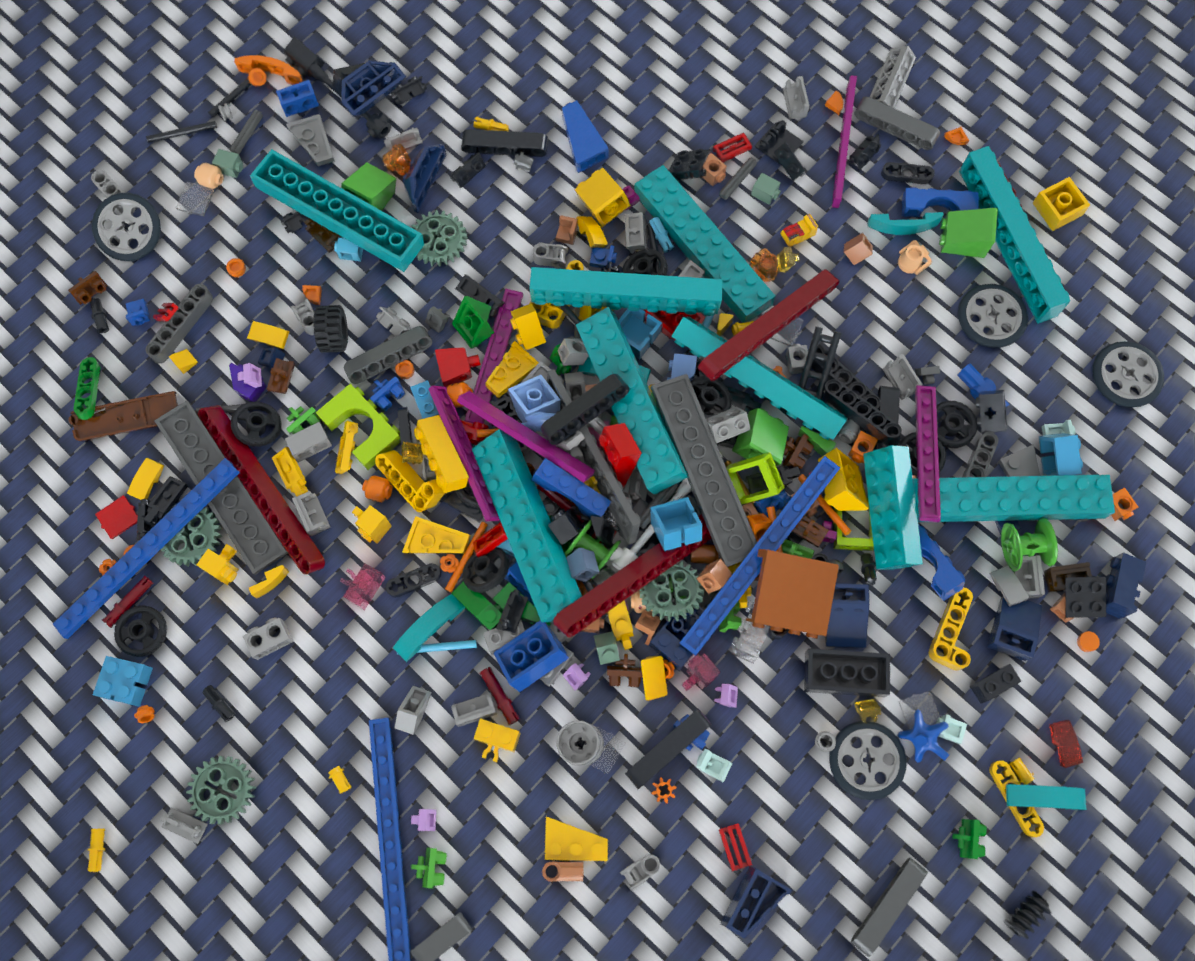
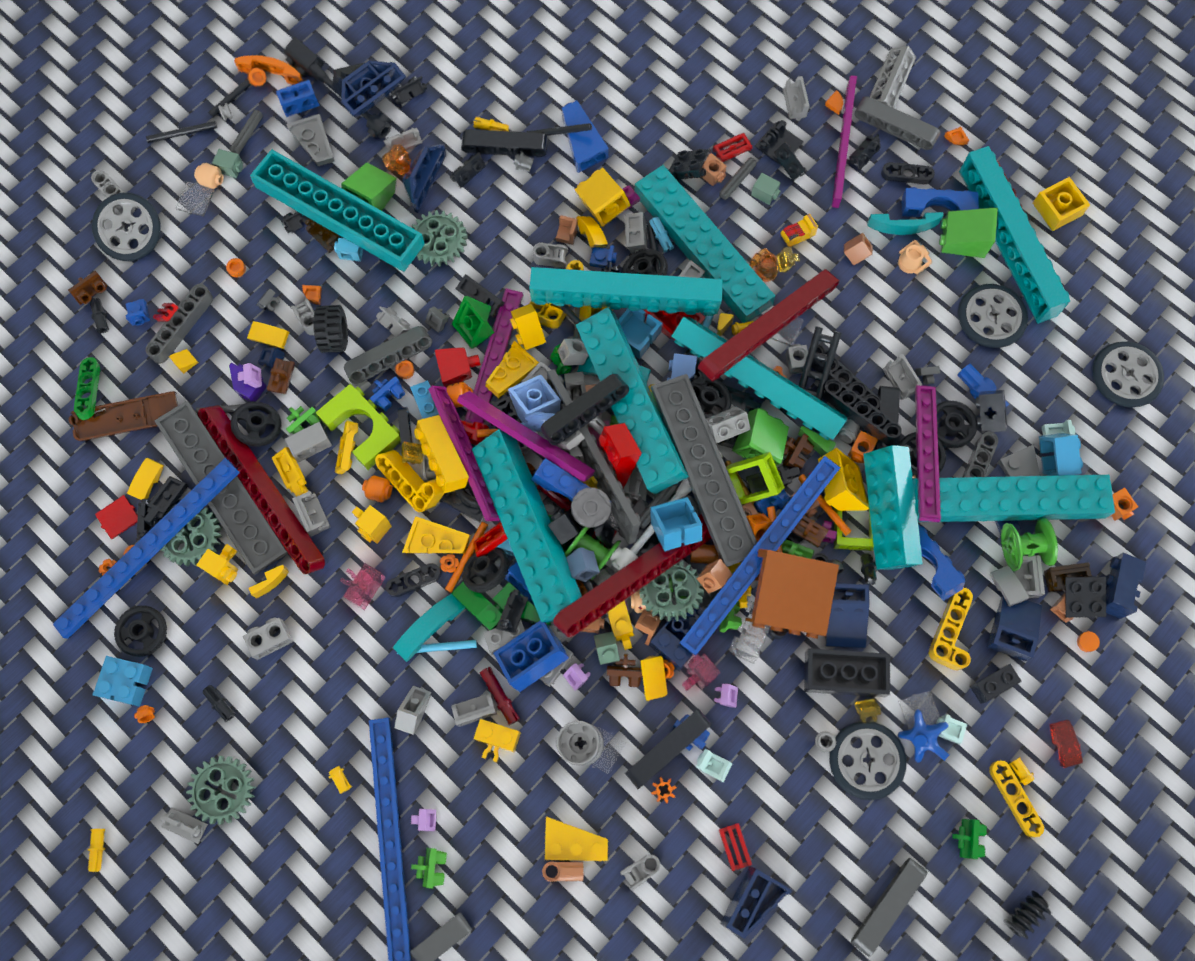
dark red pin [102,575,154,628] -> none
teal slope [1006,784,1086,810] -> none
none -> dark grey tile [256,288,280,312]
none -> black bar [527,123,592,136]
none -> flat silver tile [571,488,611,528]

